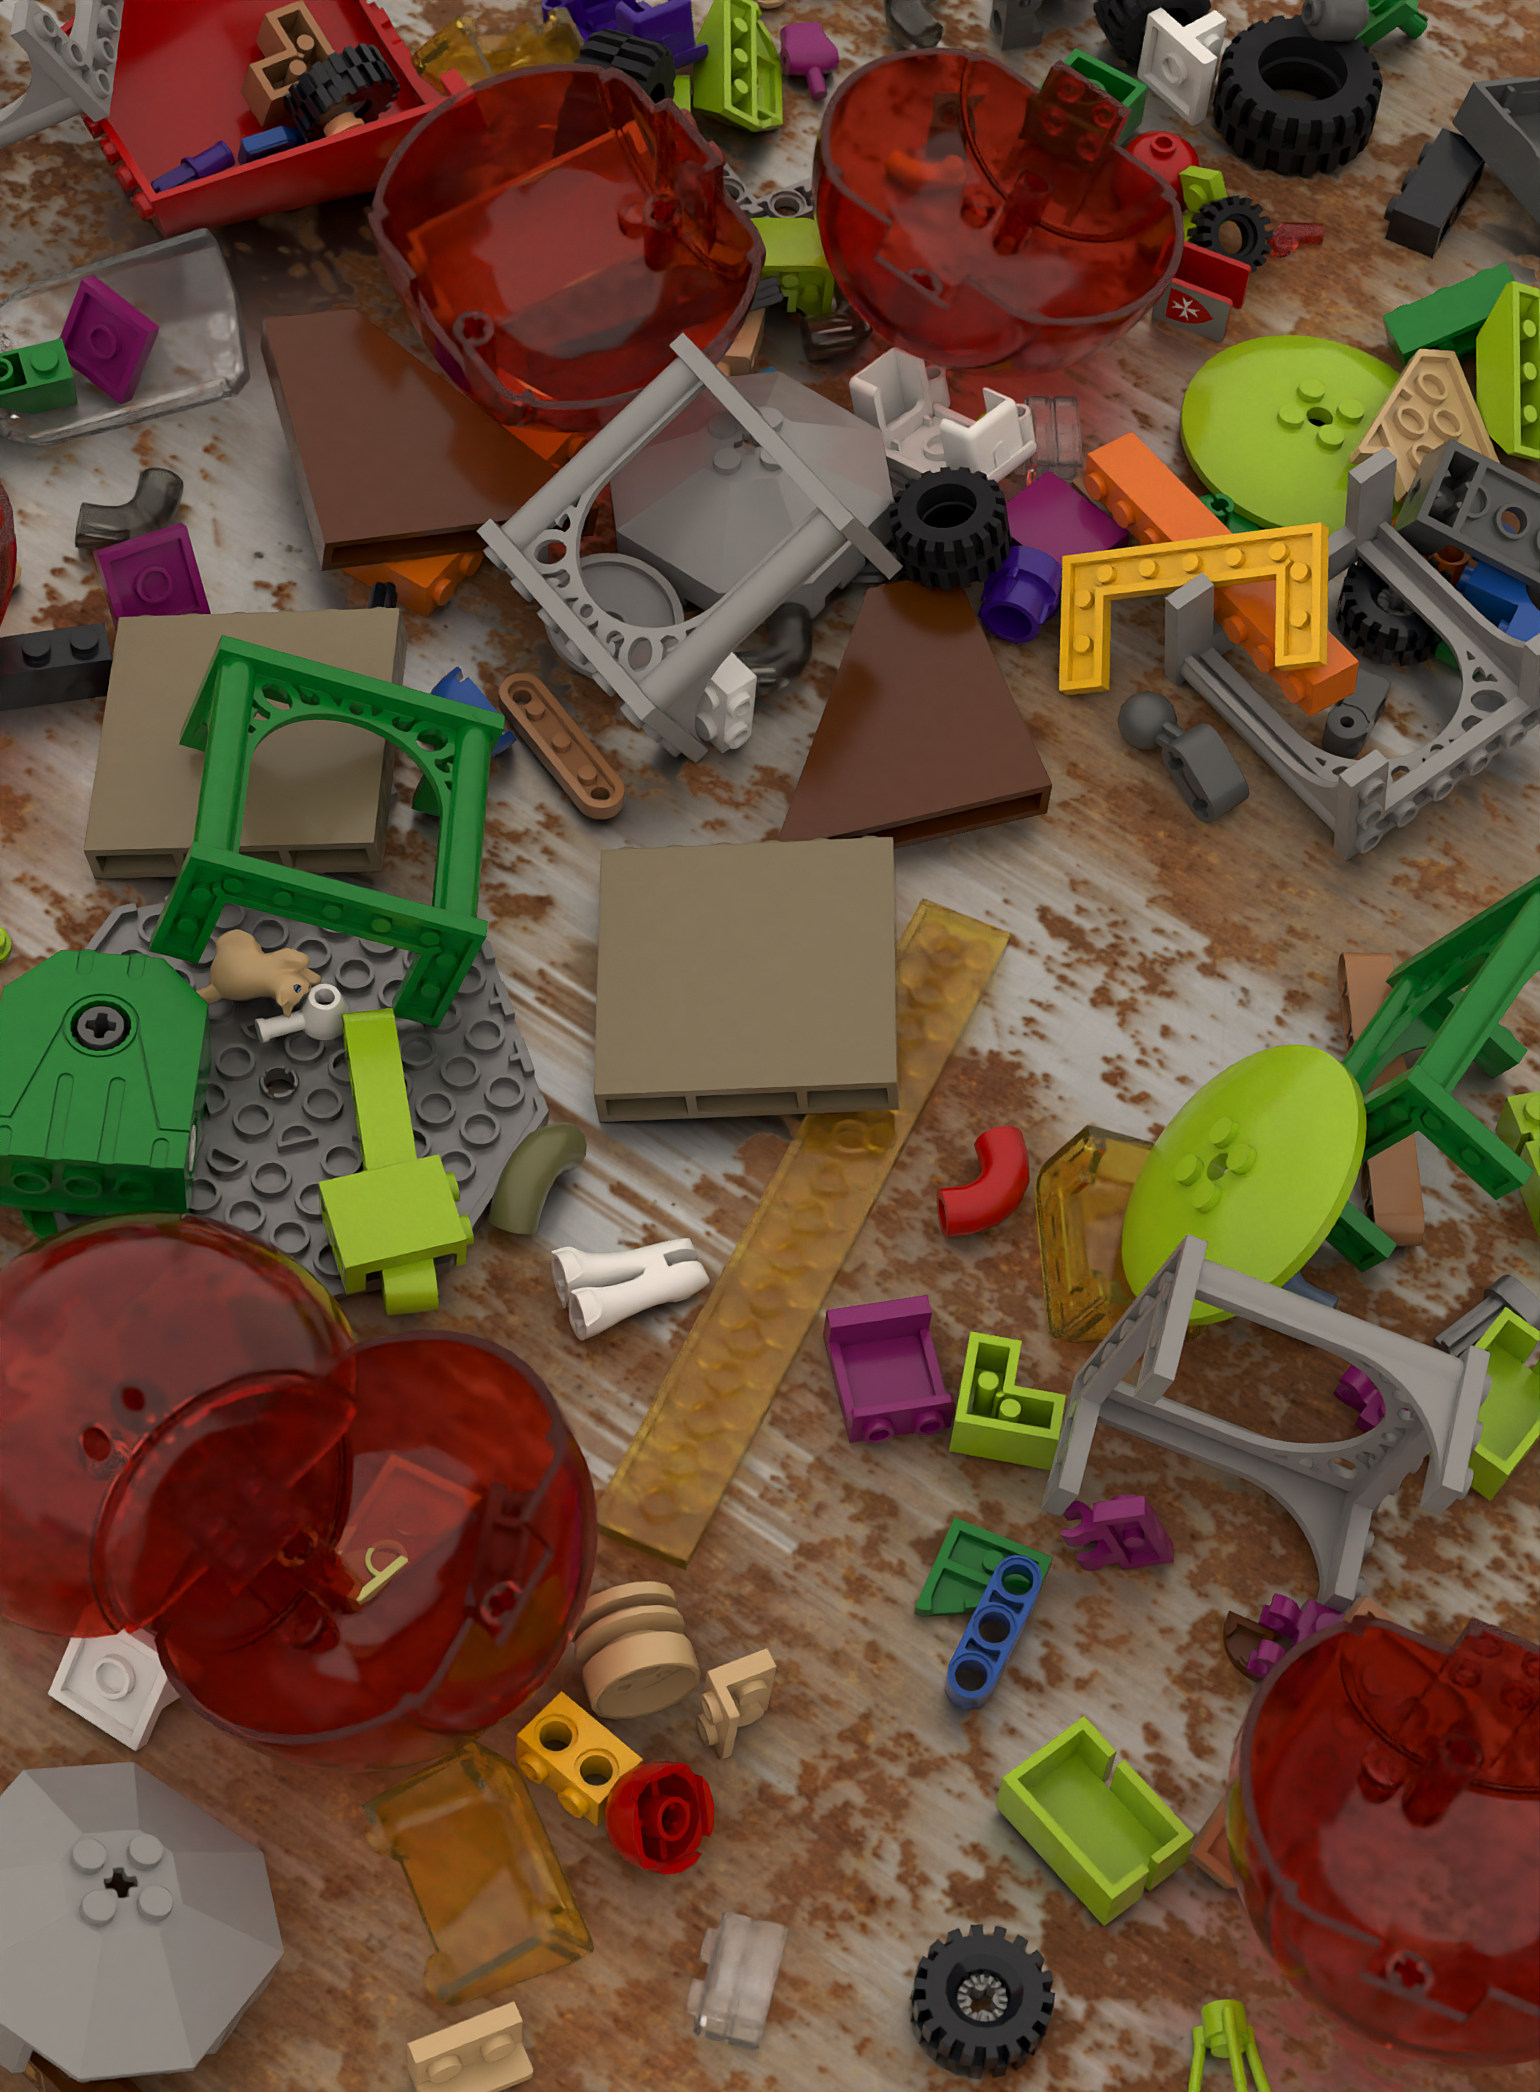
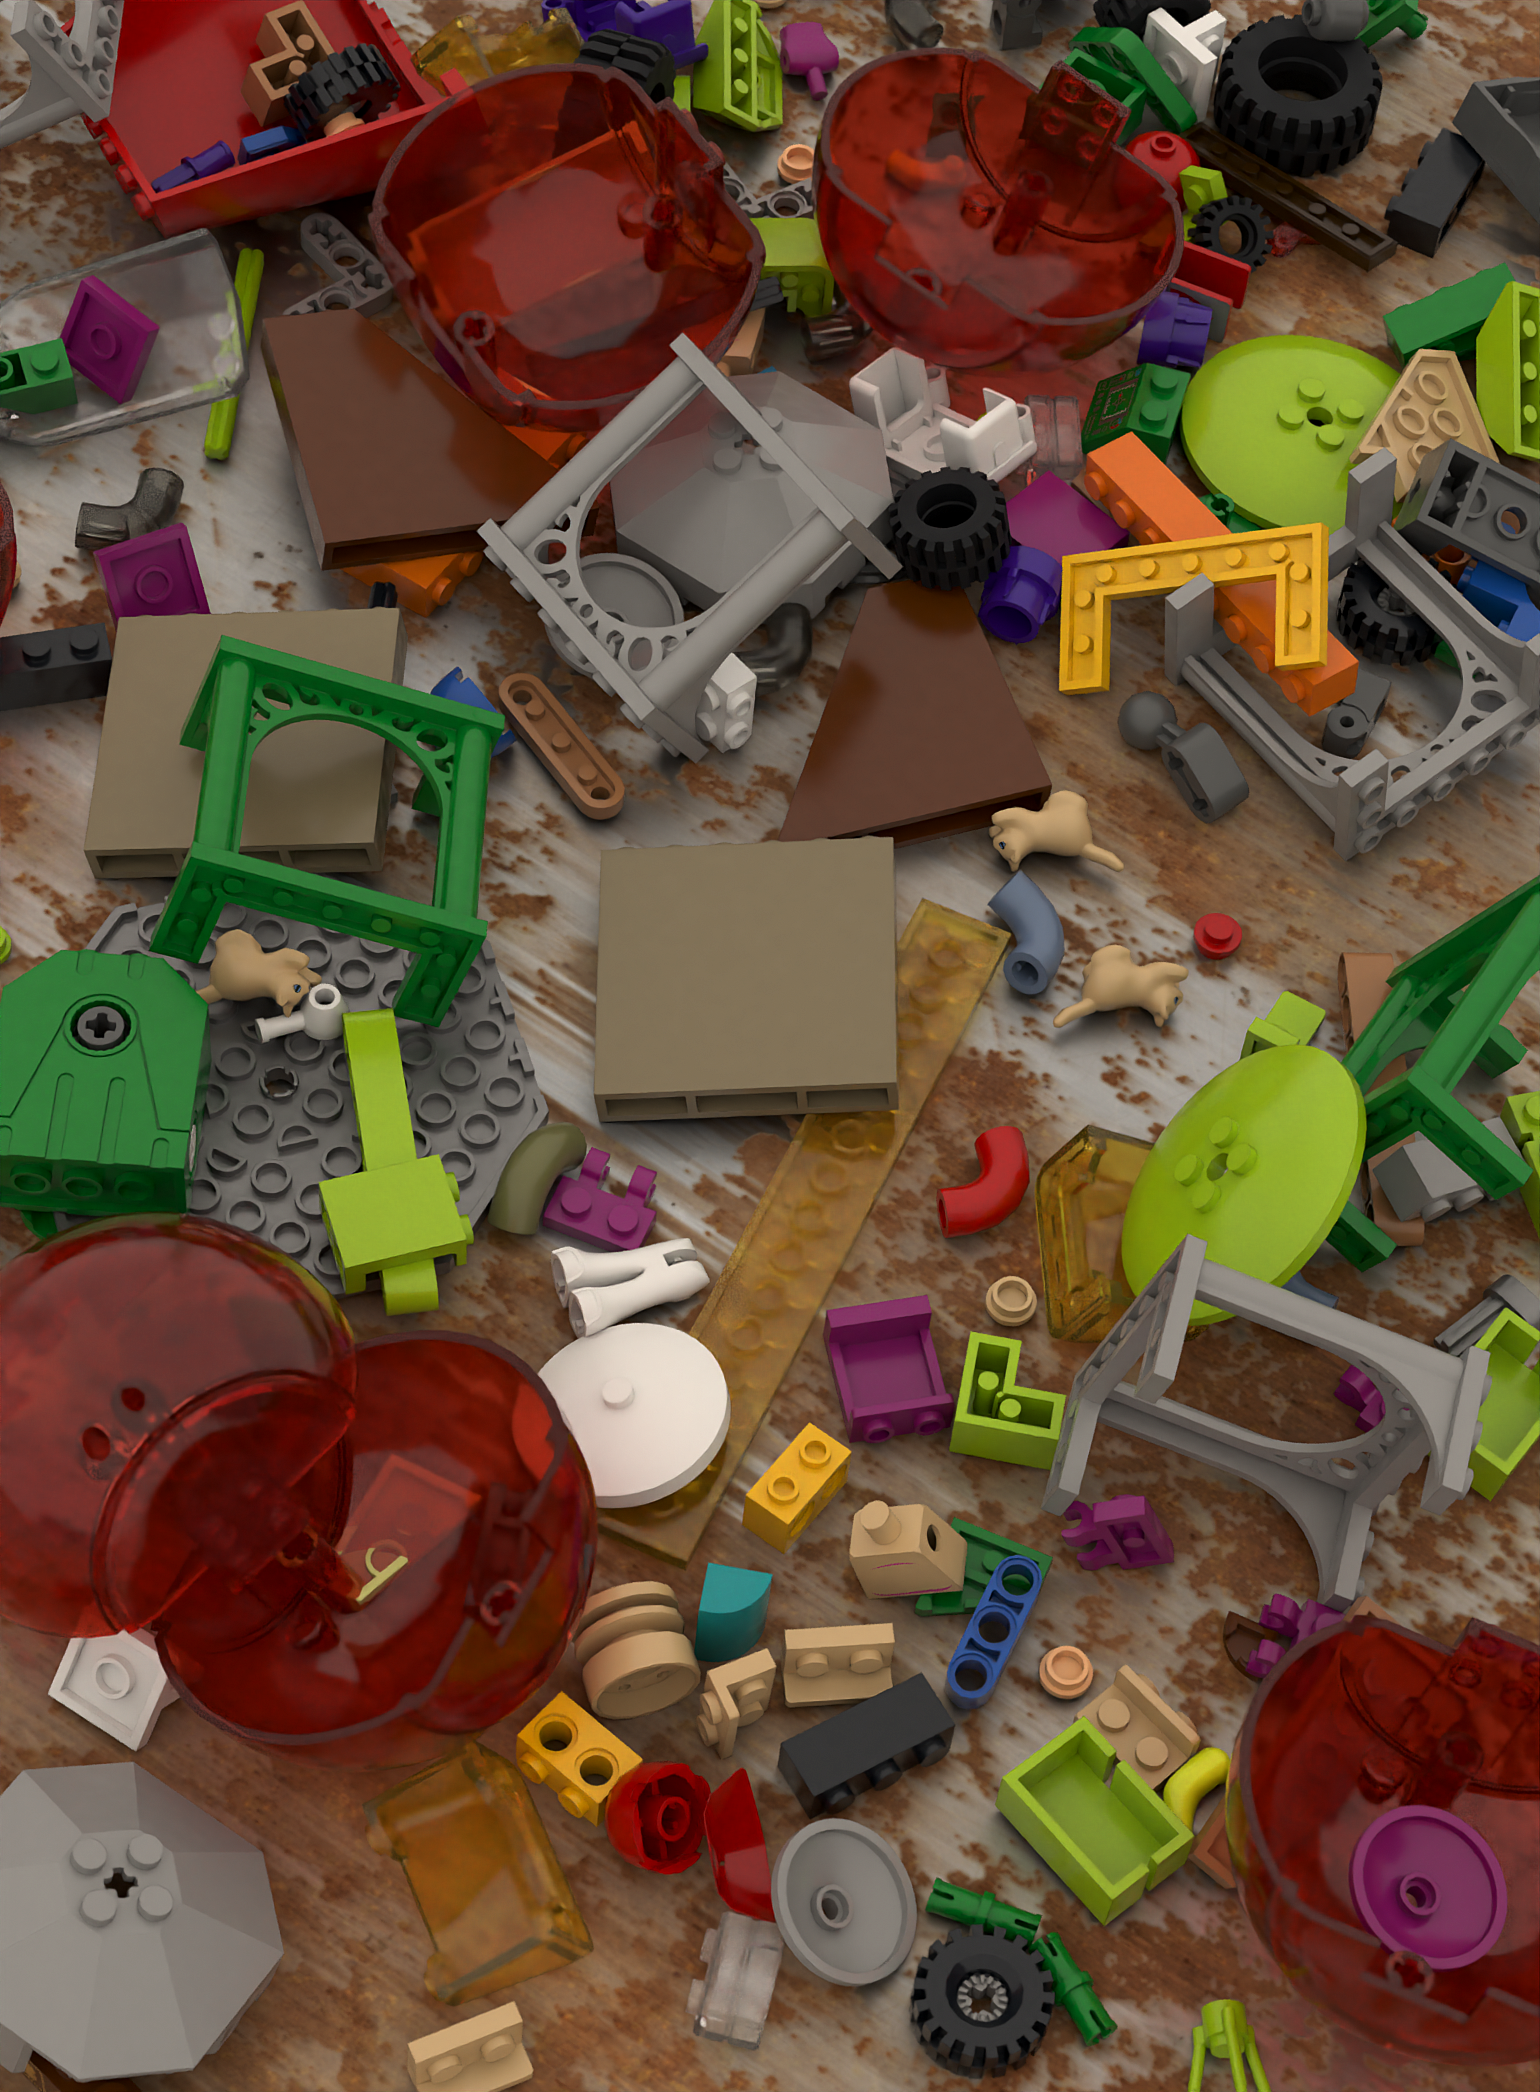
none -> lime axle [204,248,264,460]
none -> light grey beam [282,213,393,318]
none -> white dish [521,1323,731,1508]
none -> magenta plate [543,1147,657,1253]
none -> teal brick [694,1562,773,1662]
none -> red piece [703,1768,775,1923]
none -> yellow brick [742,1422,852,1554]
none -> light grey dish [771,1818,917,1986]
none -> light nougat plate [777,144,821,184]
none -> black brick [777,1672,955,1819]
none -> tan bracket [780,1623,895,1708]
none -> tan torso [849,1501,968,1599]
none -> green pin [925,1877,1042,1949]
none -> tan plate [985,1276,1037,1326]
none -> sand blue cylinder [987,869,1065,994]
none -> tan animal [988,790,1124,872]
none -> green pin [1028,1932,1118,2046]
none -> light nougat plate [1039,1646,1093,1699]
none -> tan animal [1053,945,1189,1028]
none -> green beam [1068,27,1198,135]
none -> tan bracket [1073,1664,1201,1793]
none -> green slope [1076,363,1191,466]
none -> dark purple piece [1136,289,1213,368]
none -> neon yellow arm [1163,1747,1231,1833]
none -> dark brown tile [1179,122,1398,272]
none -> red plate [1193,913,1242,960]
none -> lime bracket [1239,991,1326,1061]
none -> magenta dish [1348,1805,1507,1972]
none -> light grey brick [1372,1116,1526,1222]

